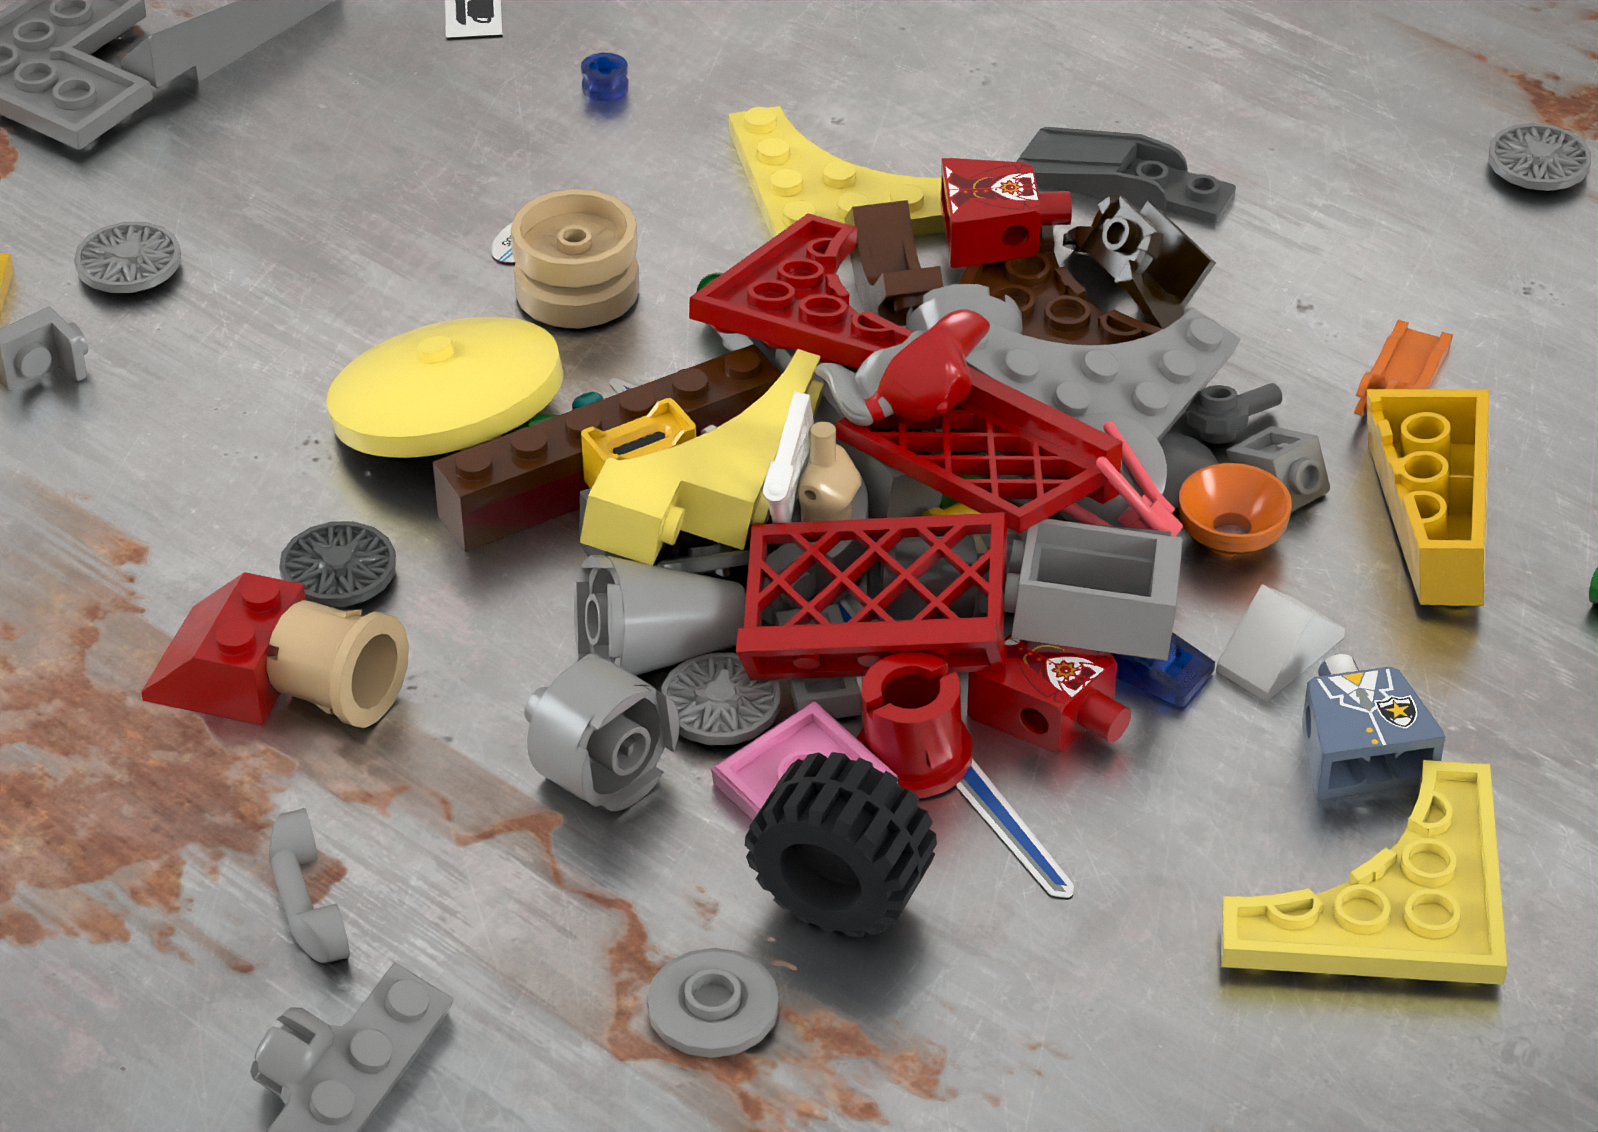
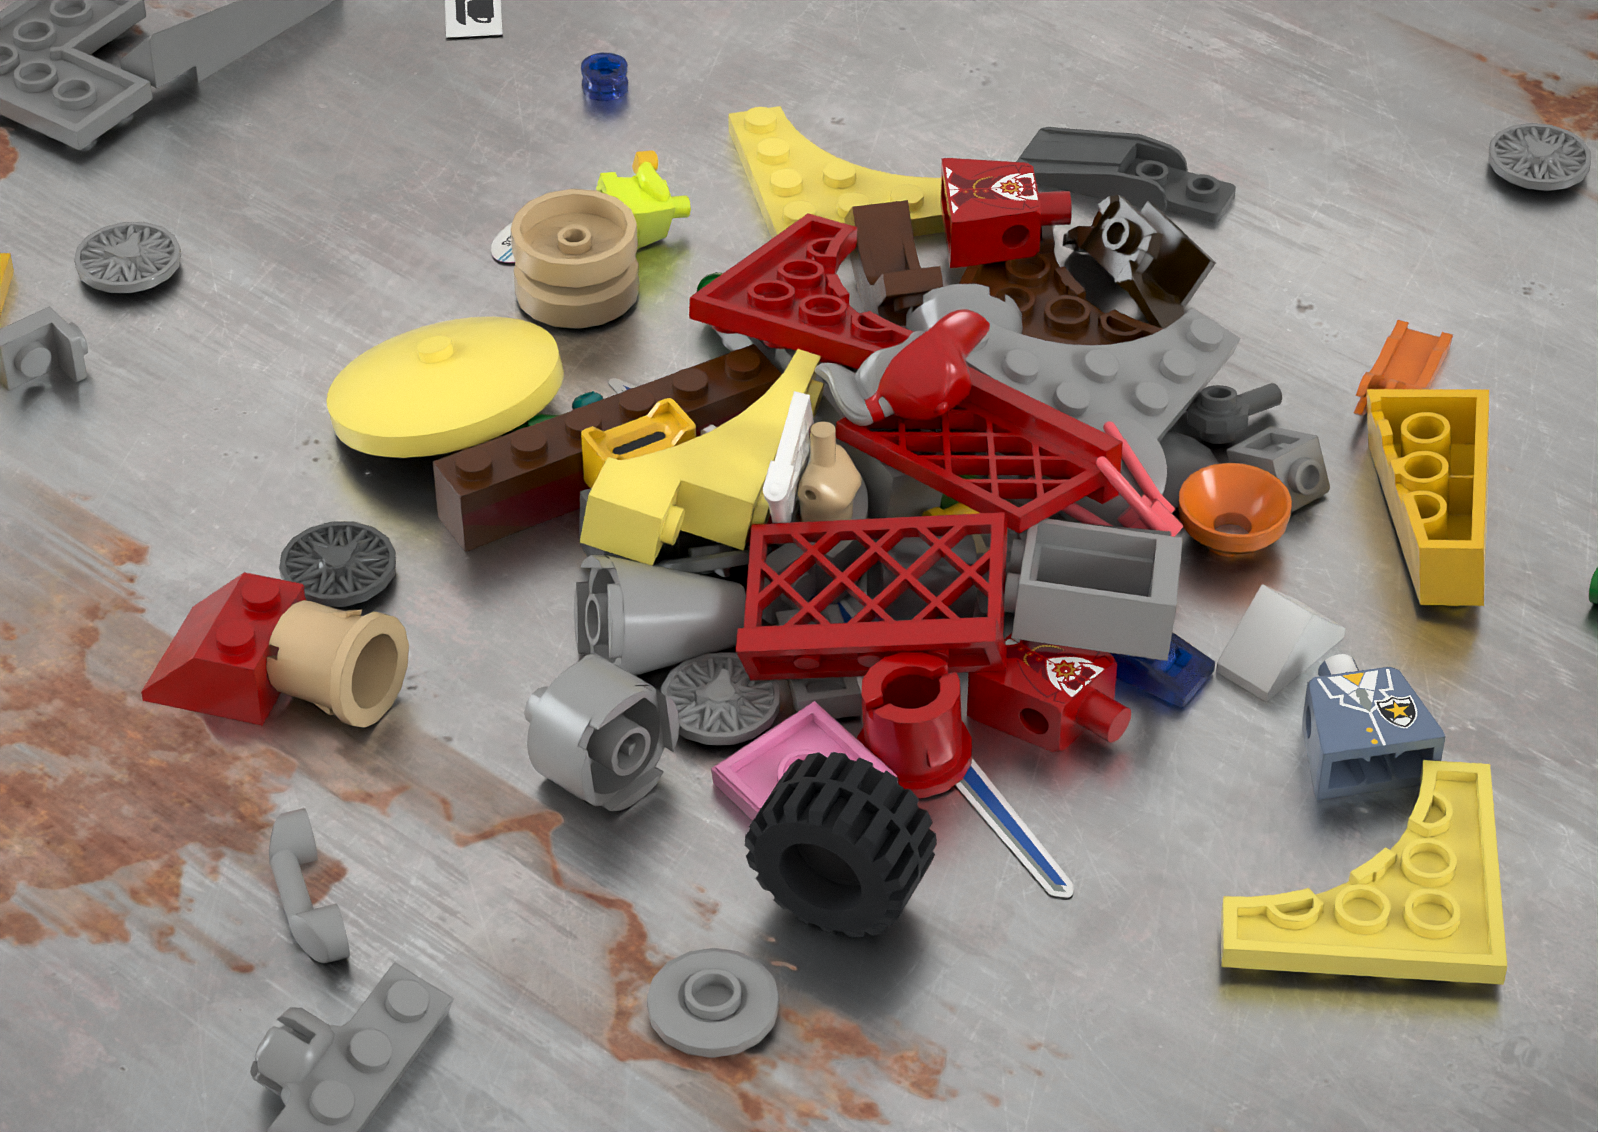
none -> neon yellow piece [596,150,691,249]

